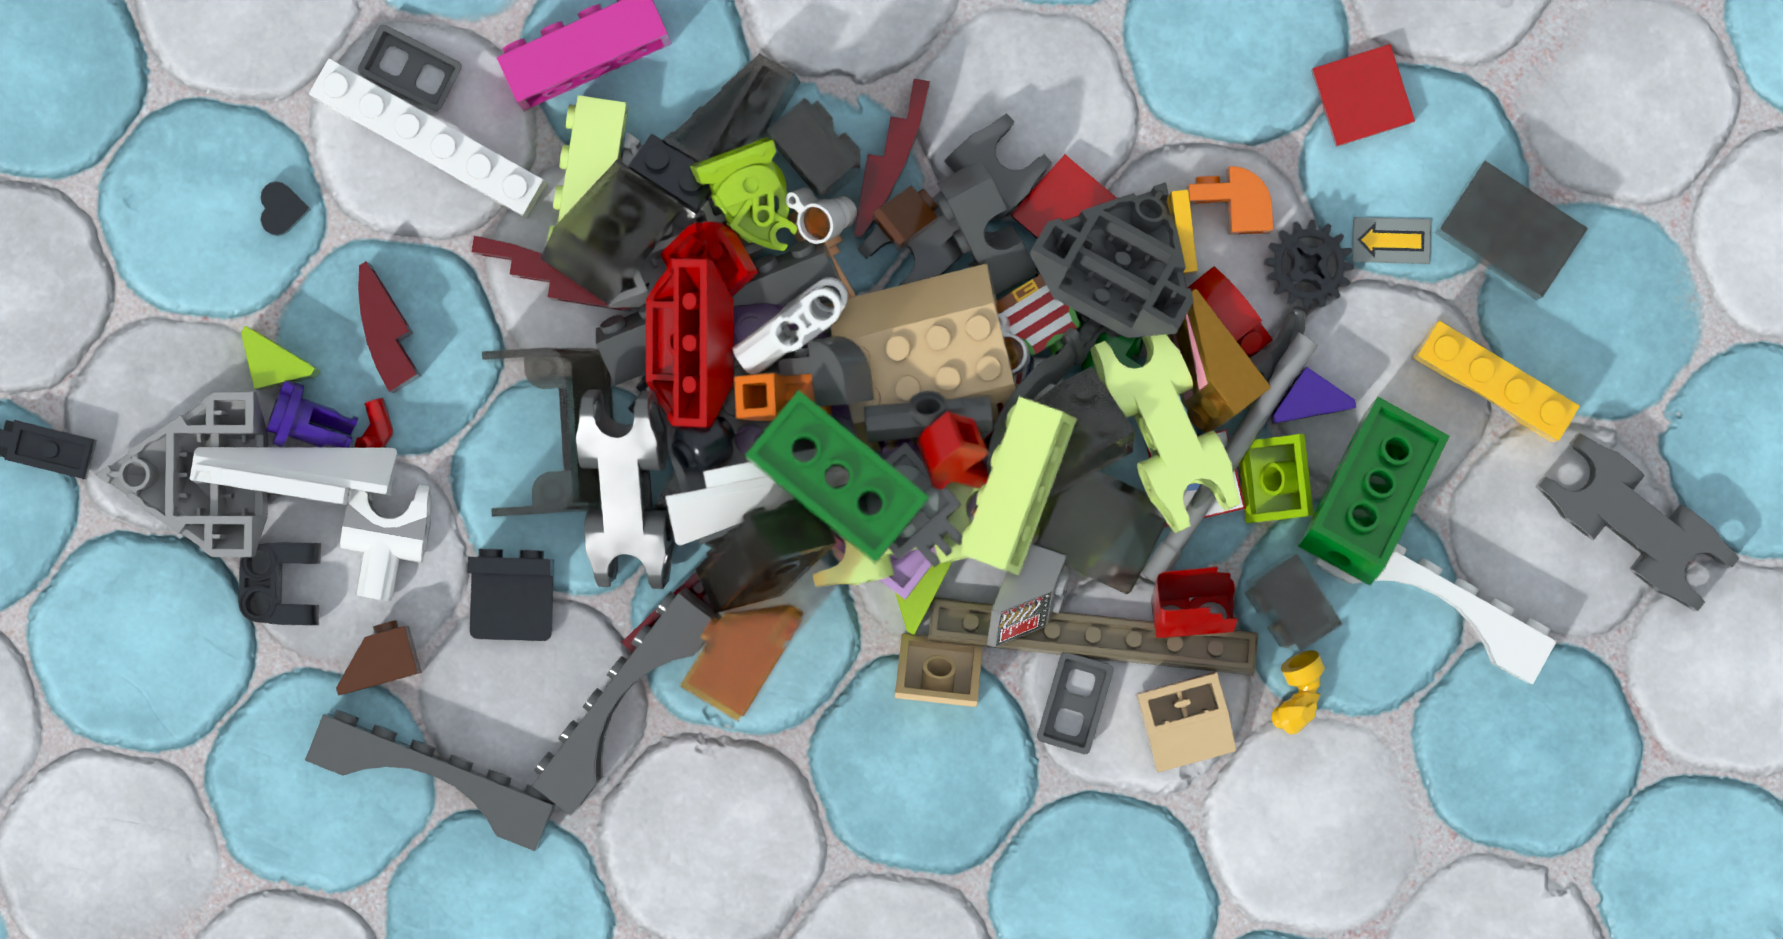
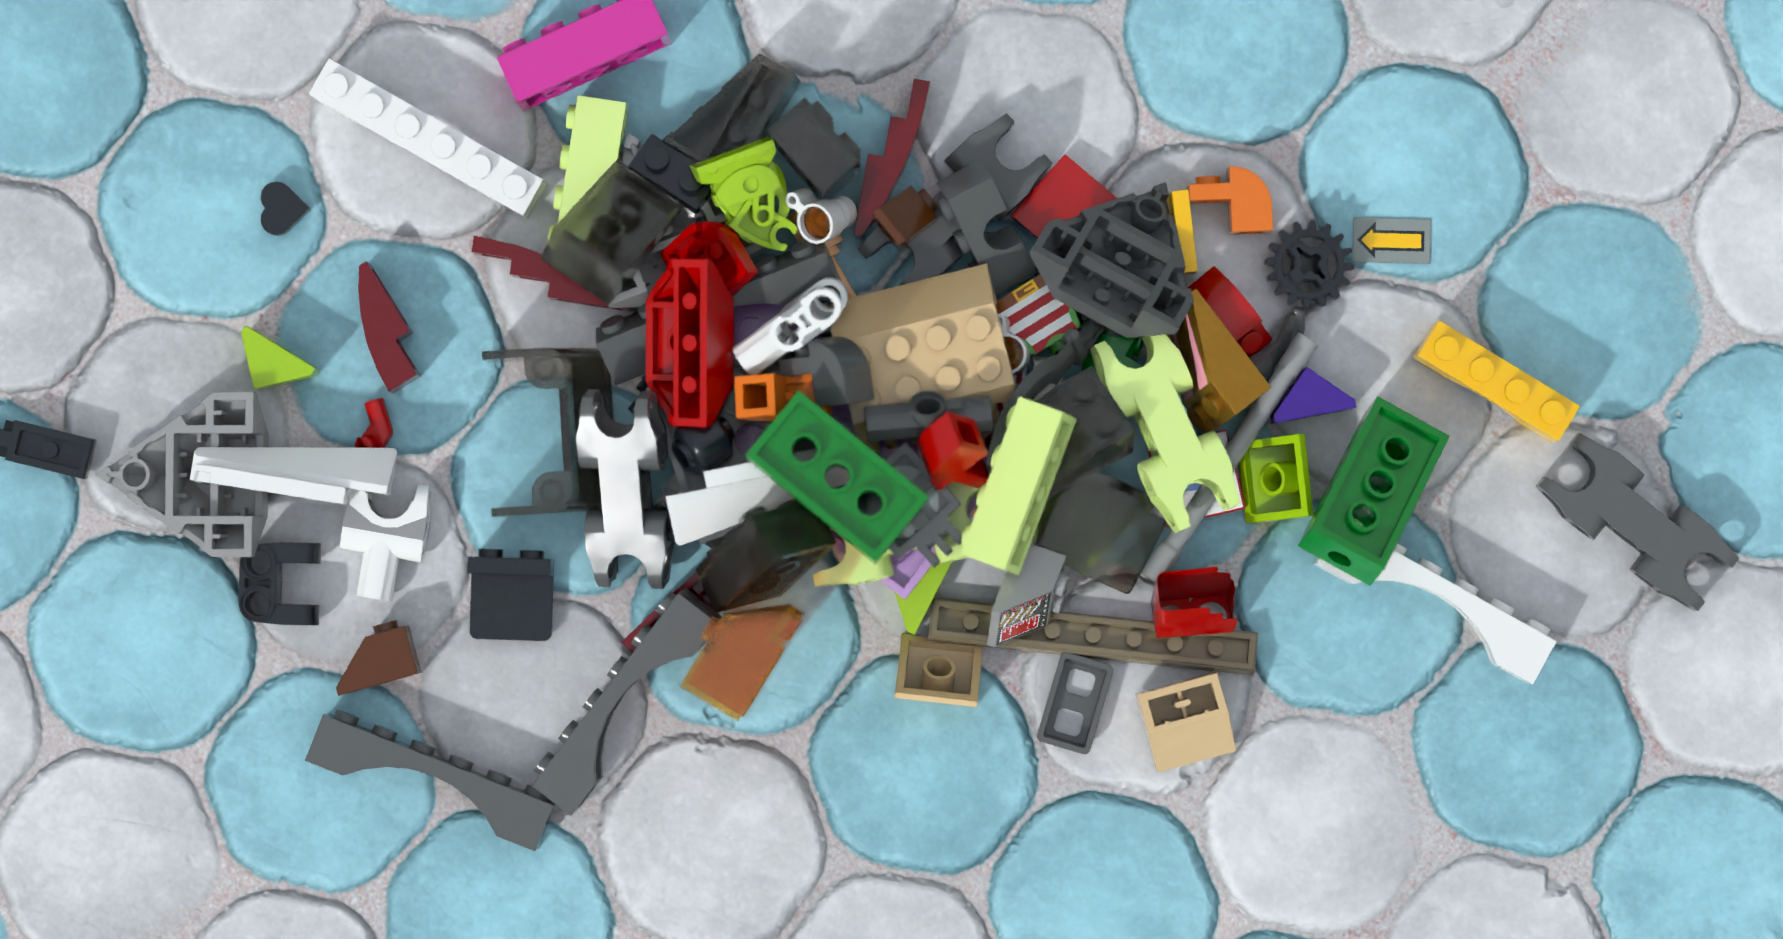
dark purple piece [266,380,358,448] -> none
dark grey piece [358,24,462,111] -> none
clear smoke brick [1244,554,1343,651] -> none
yellow arm [1271,650,1325,735] -> none
red tile [1311,44,1415,147] -> none
clear smoke brick [1434,161,1588,300] -> none

